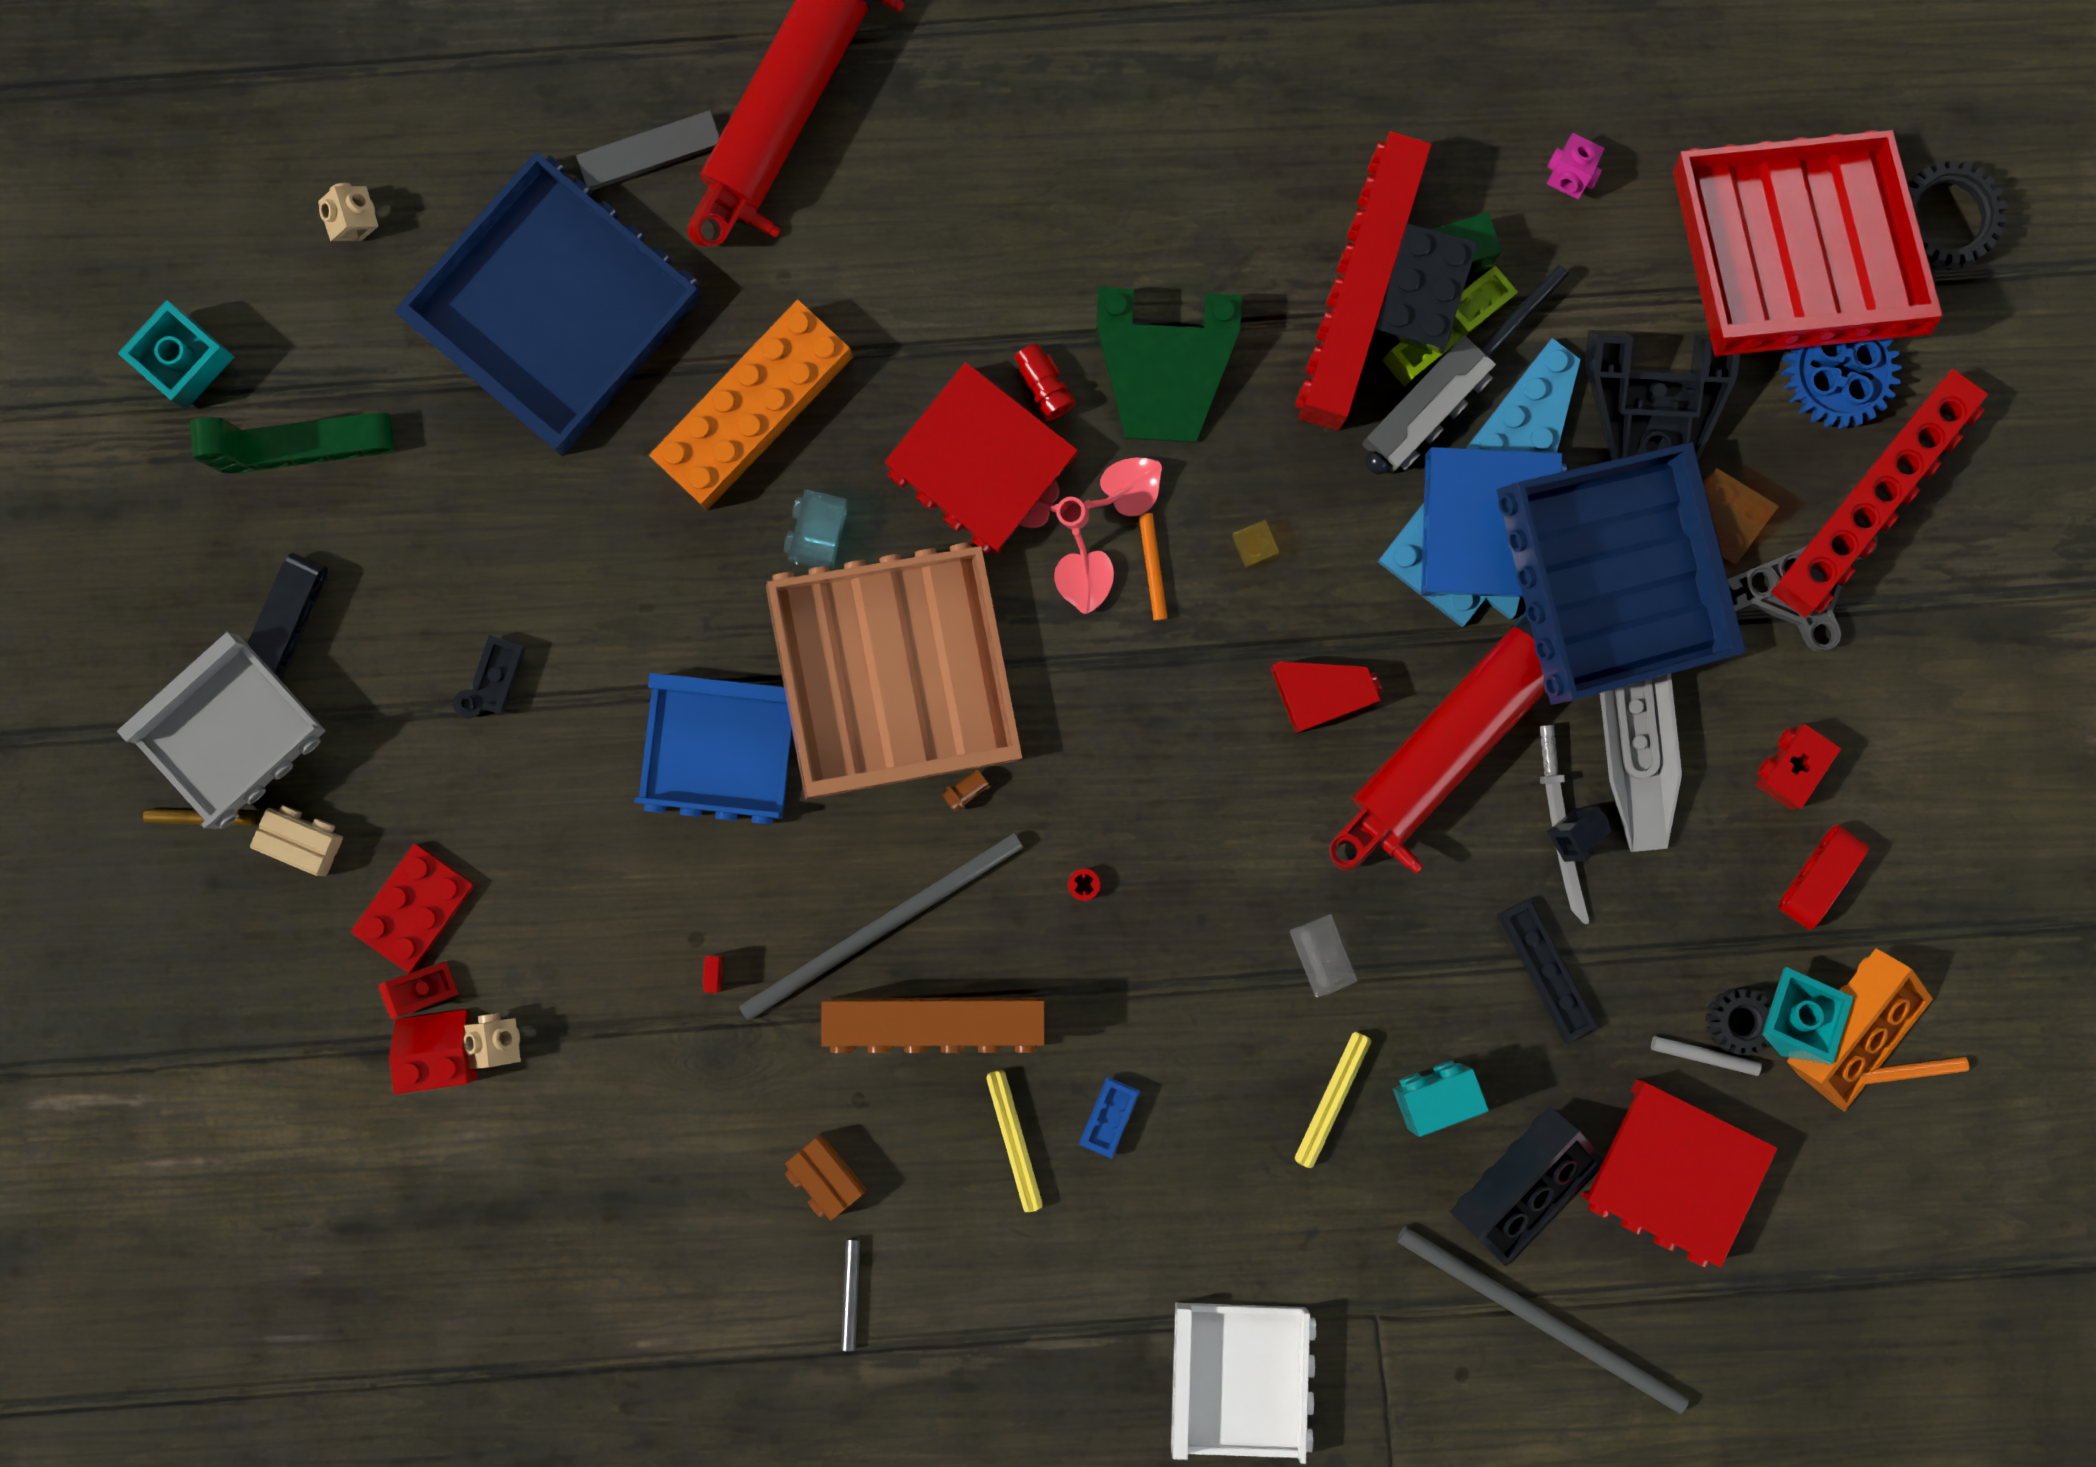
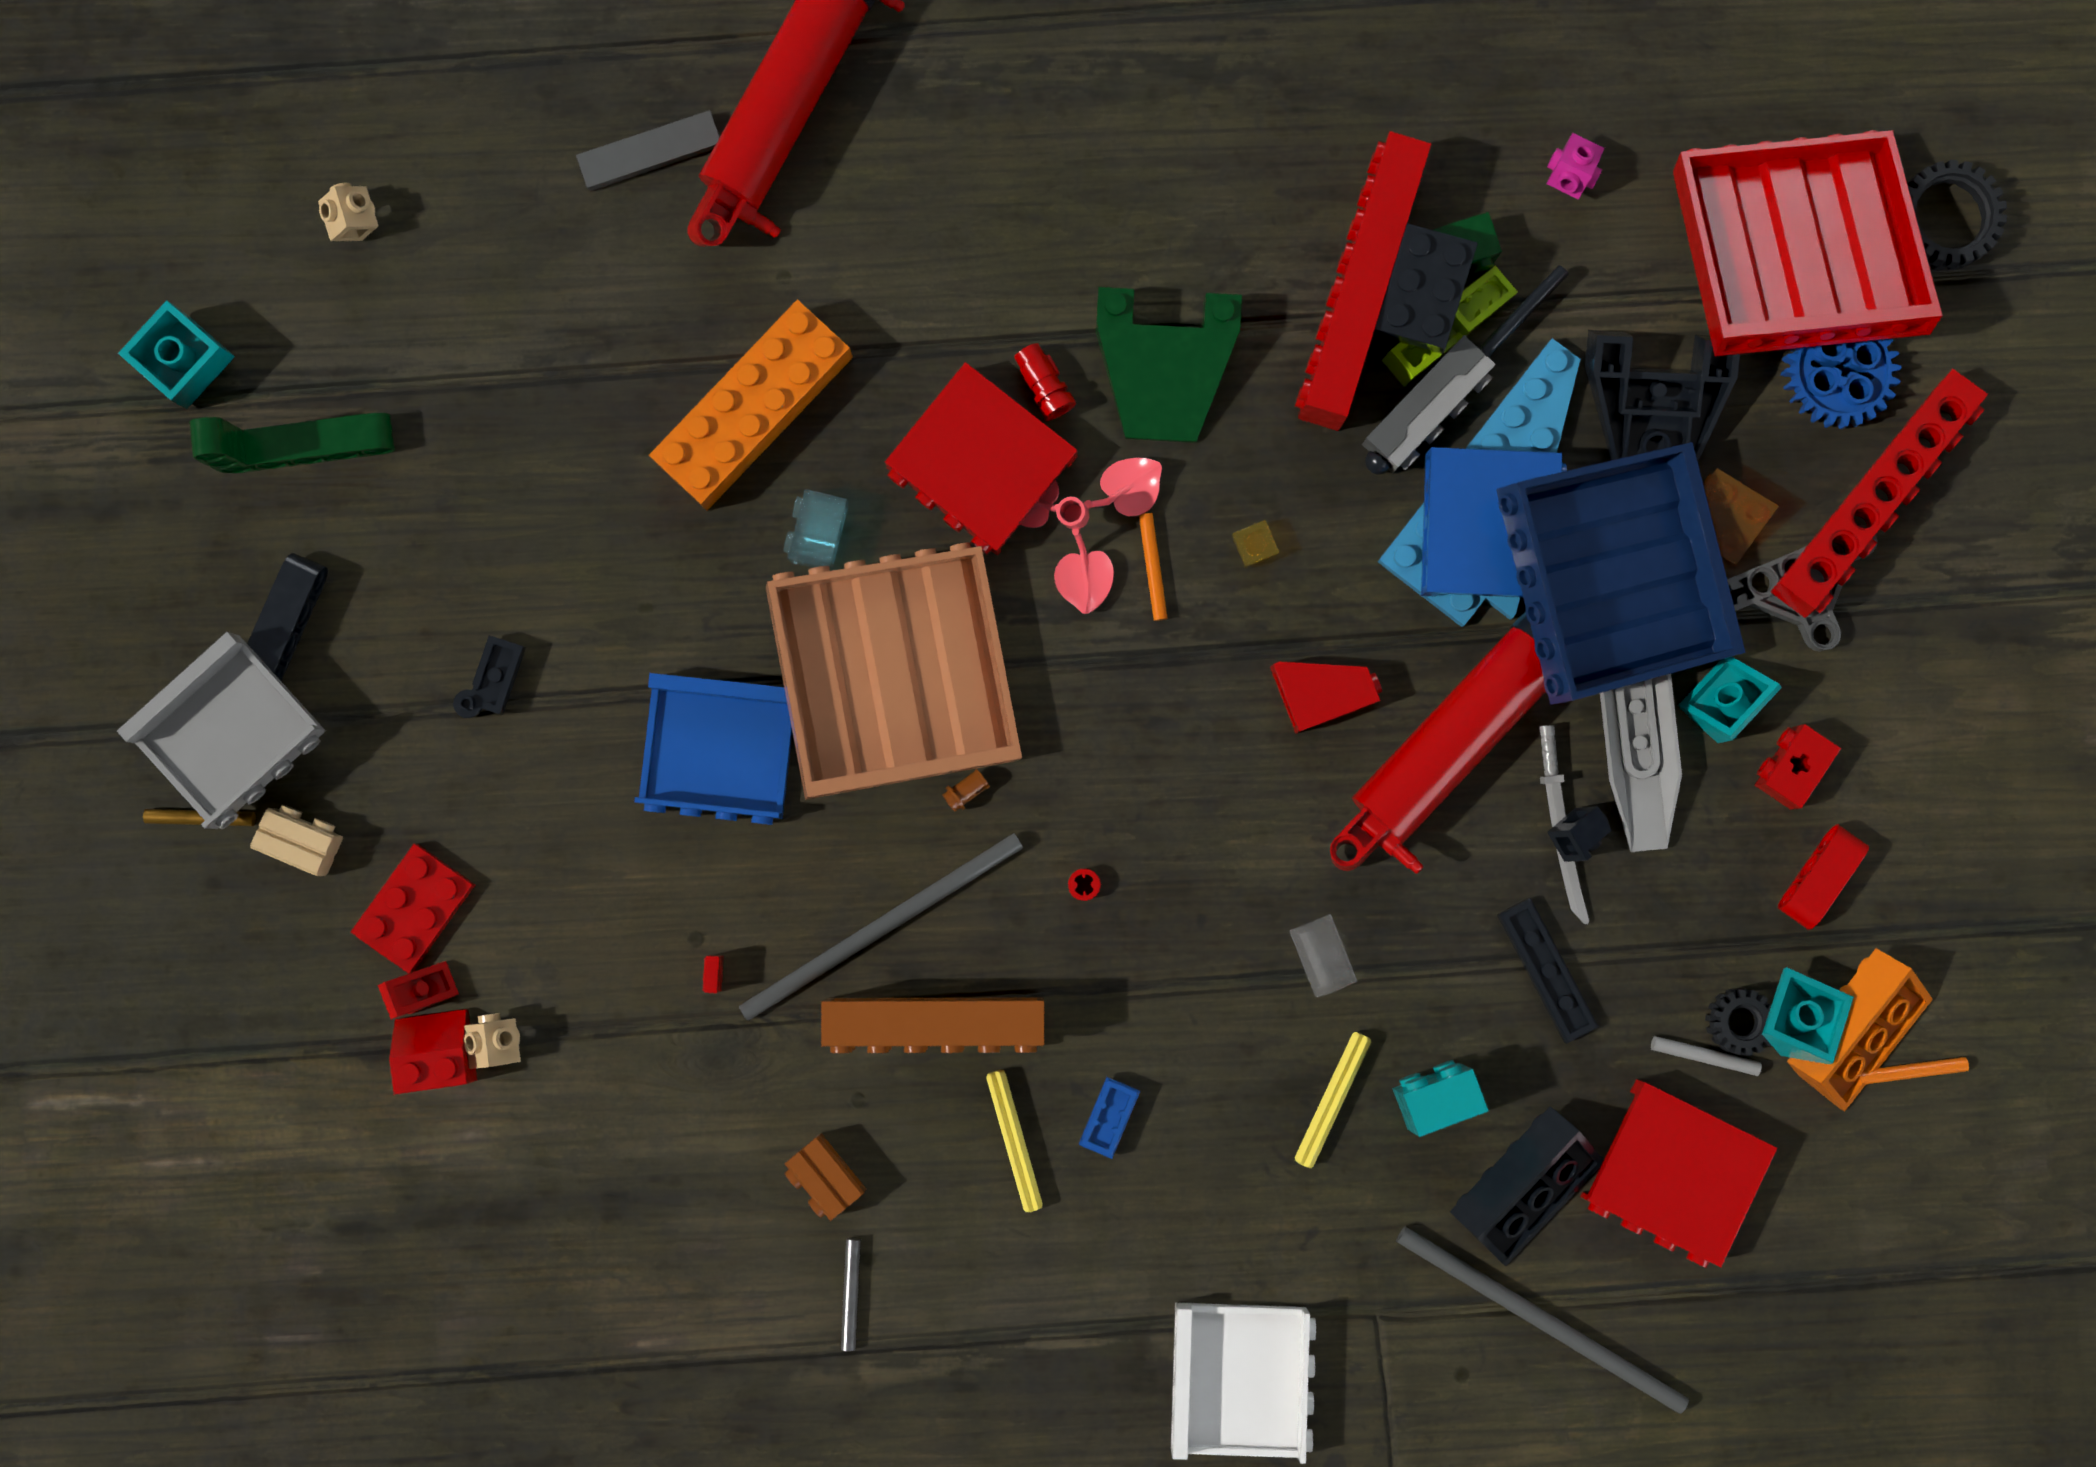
dark blue panel [394,152,702,456] -> none
none -> teal slope [1679,656,1782,744]

